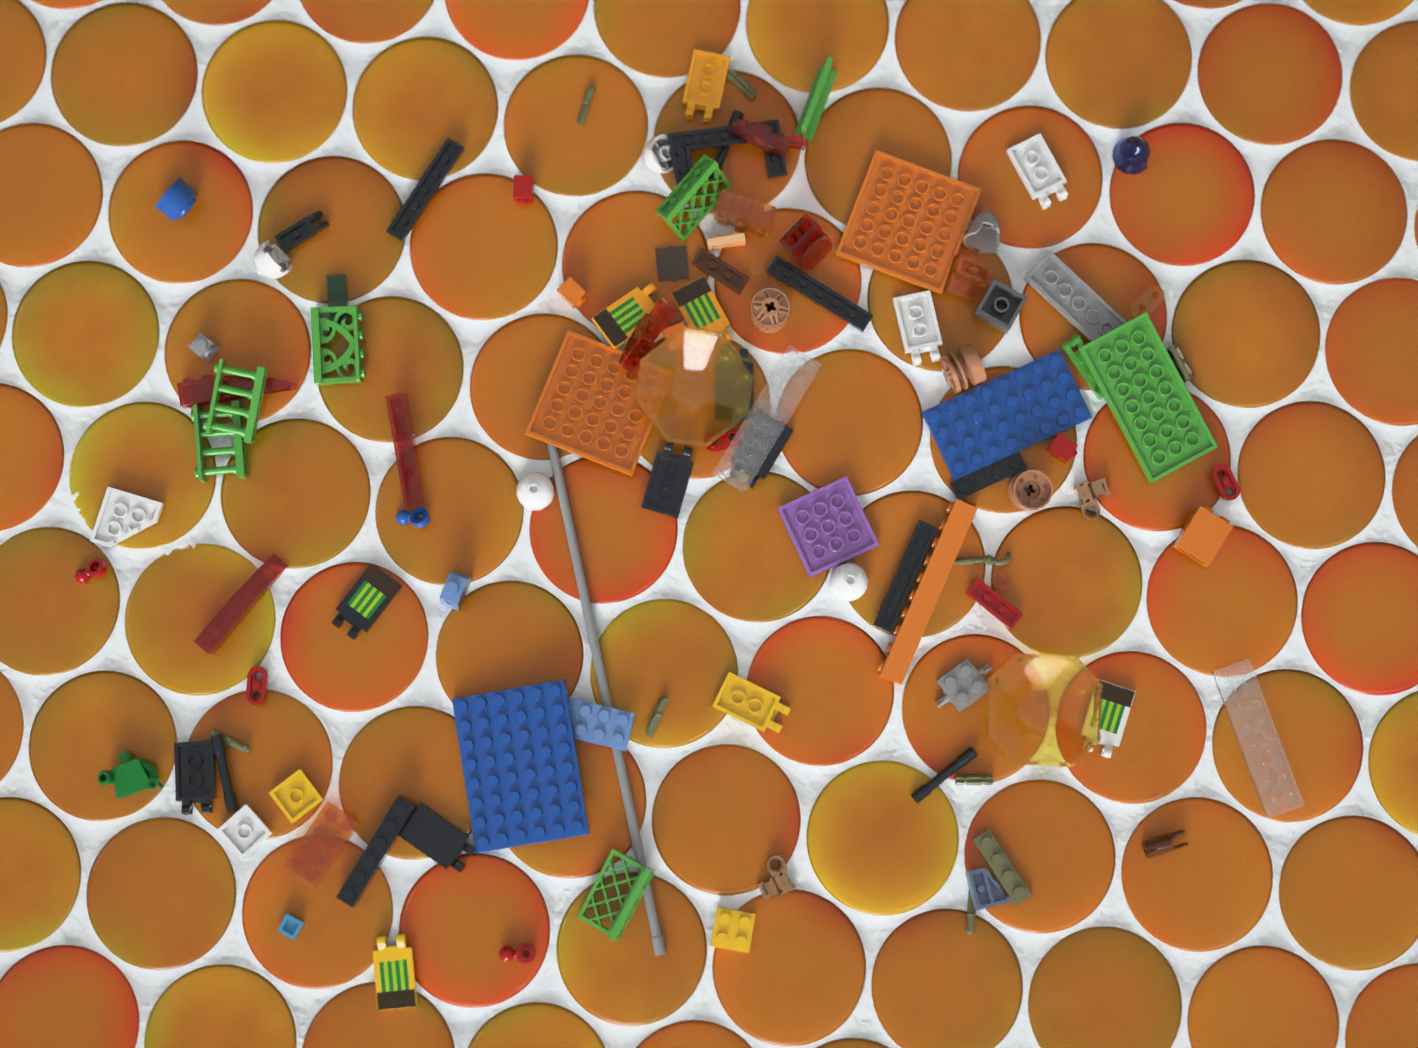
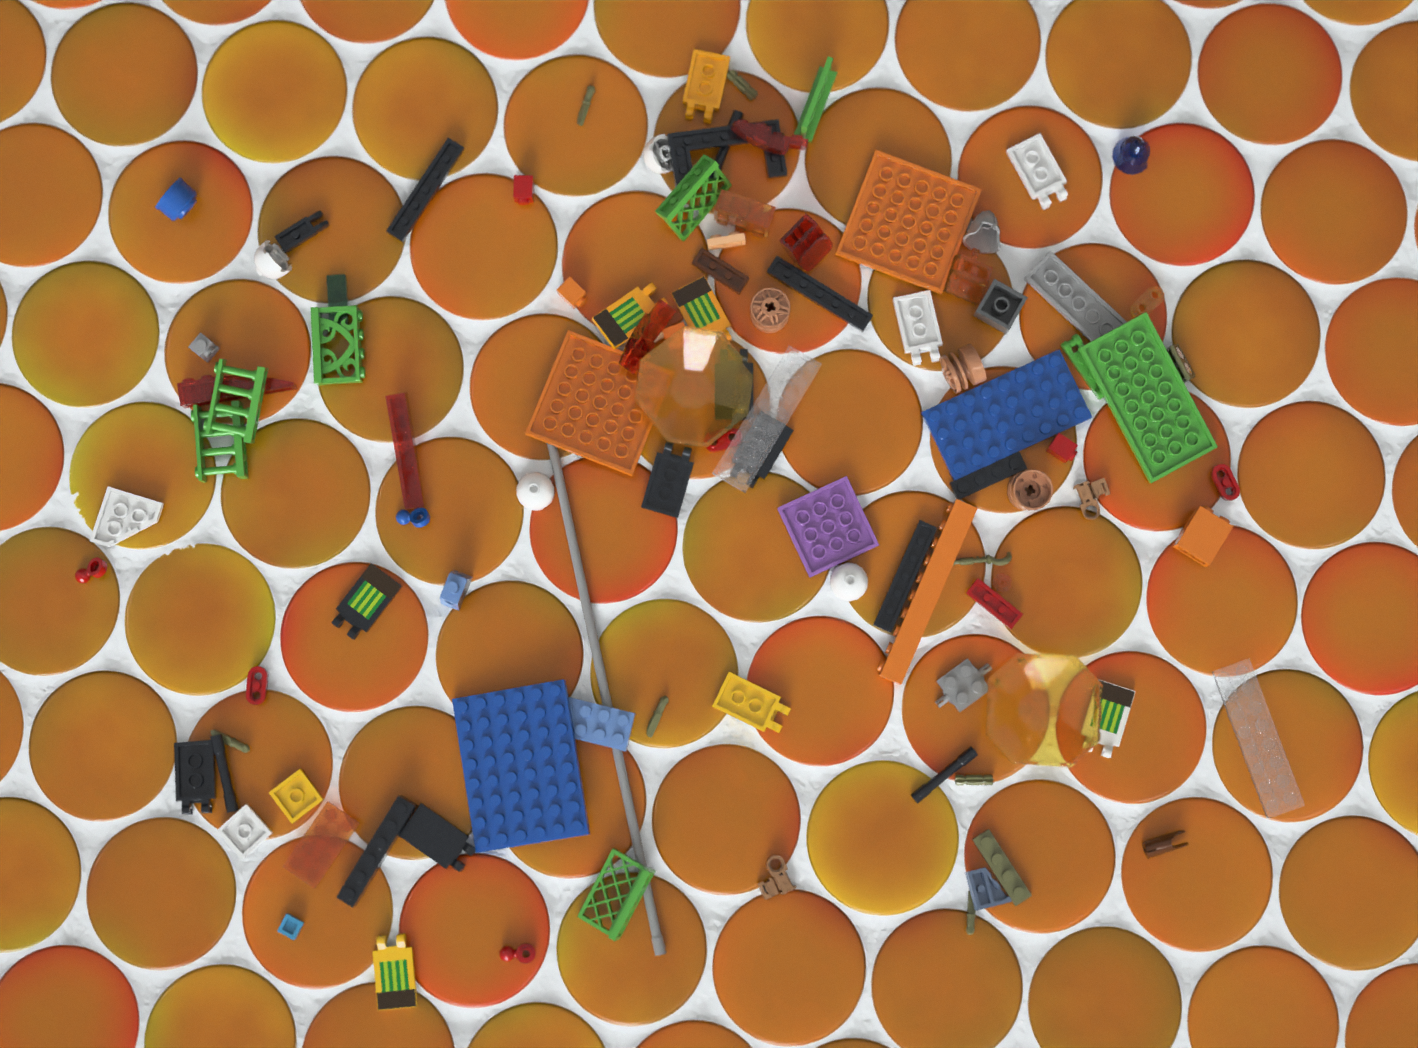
green torso [97,750,164,799] -> none
clear red slope [194,554,288,655] -> none
clear smoke piece [655,245,689,282] -> none
yellow plate [711,907,756,953] -> none

